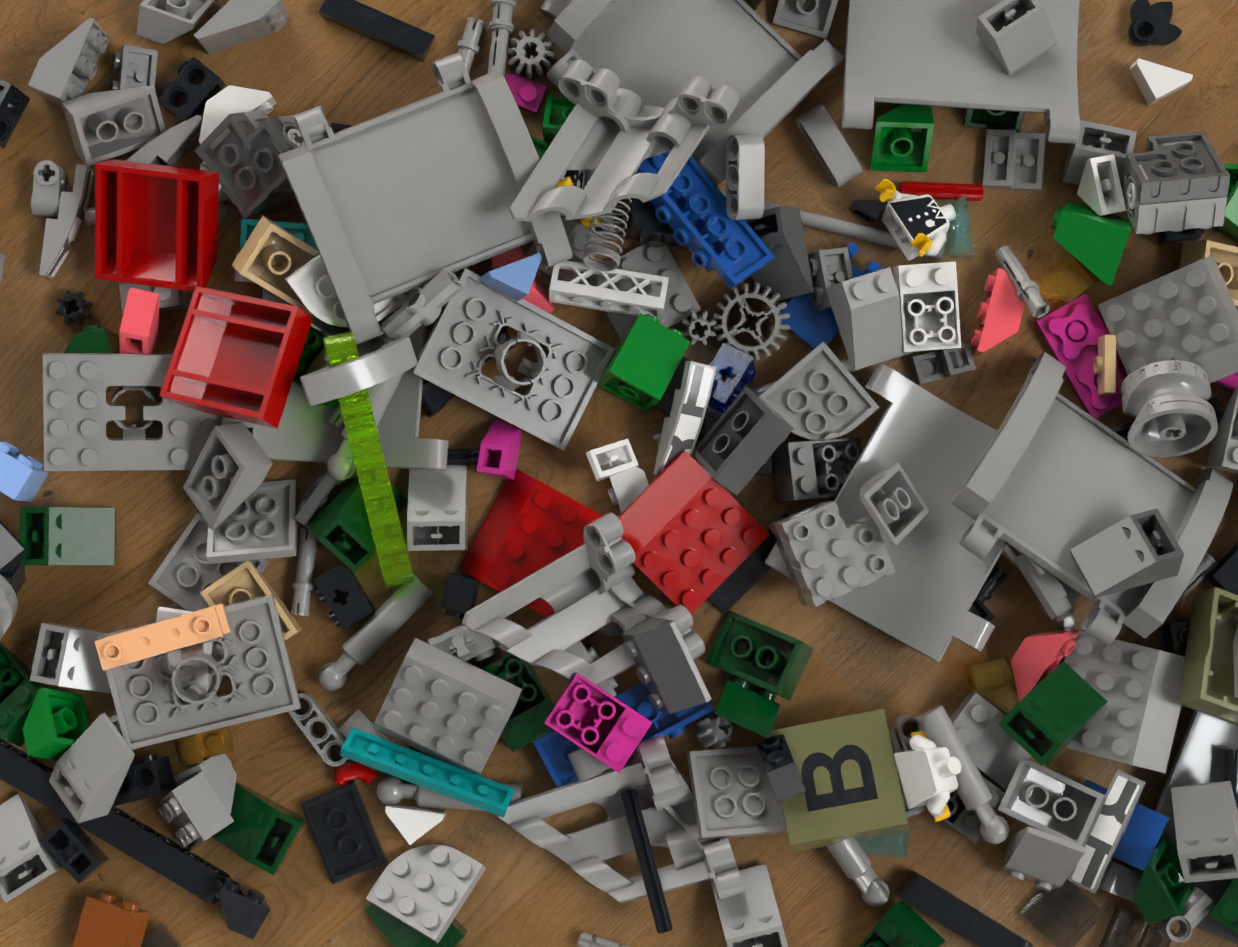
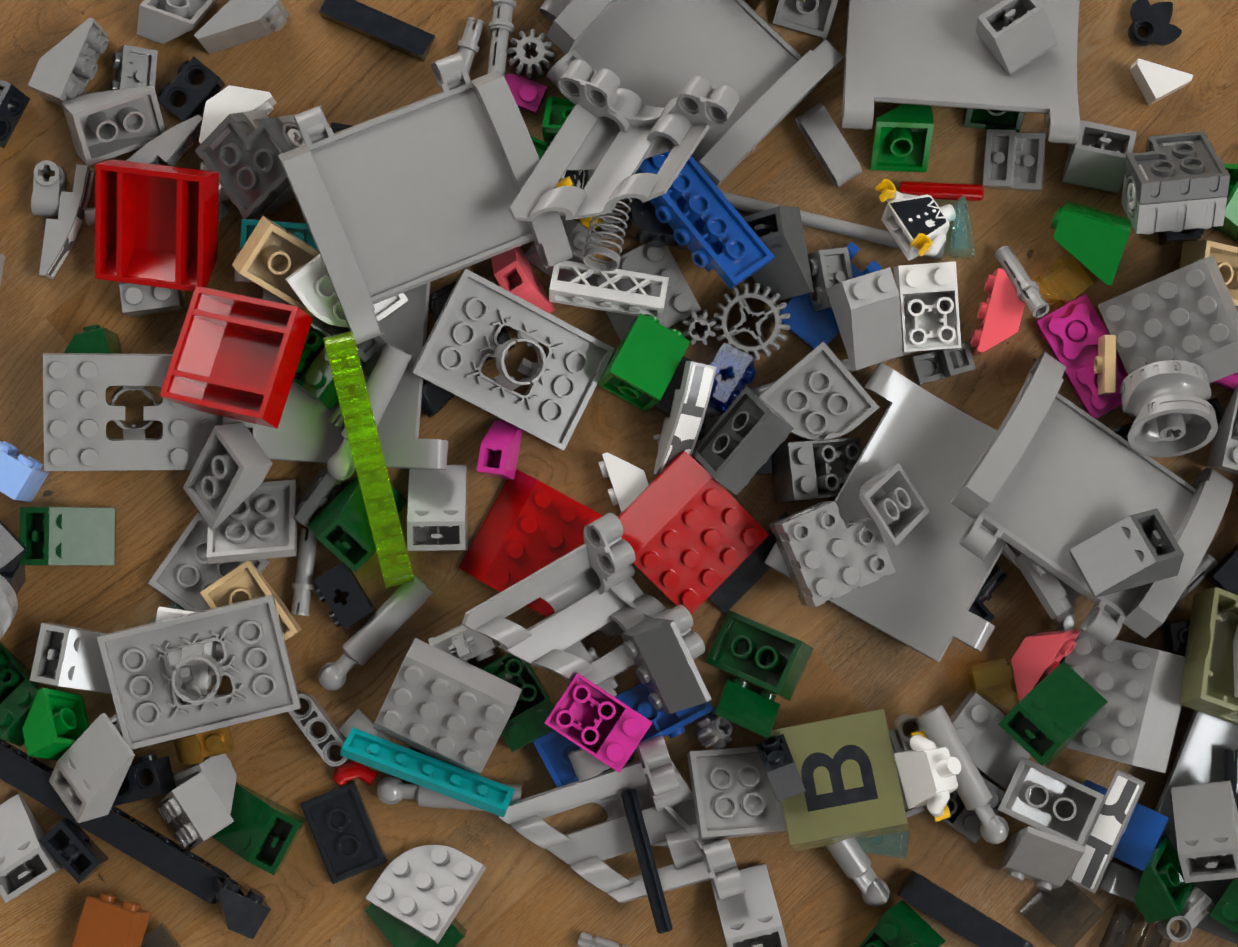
black gear [56,290,93,326] -> none
light nougat fence [94,603,231,671] -> none
coral slope [119,288,159,354] -> none
light grey slope [300,336,418,406] -> none
light grey piece [382,269,463,341] -> none
white slope [385,804,446,845] -> none
black brick [440,573,481,619] -> none
black axle [447,449,480,465] -> none
medium blue slope [480,253,542,301] -> none
white slope [586,439,638,482] -> none
light grey beam [726,134,765,221] -> none
black slope [849,200,887,224] -> none
white slope [1077,154,1127,216] -> none

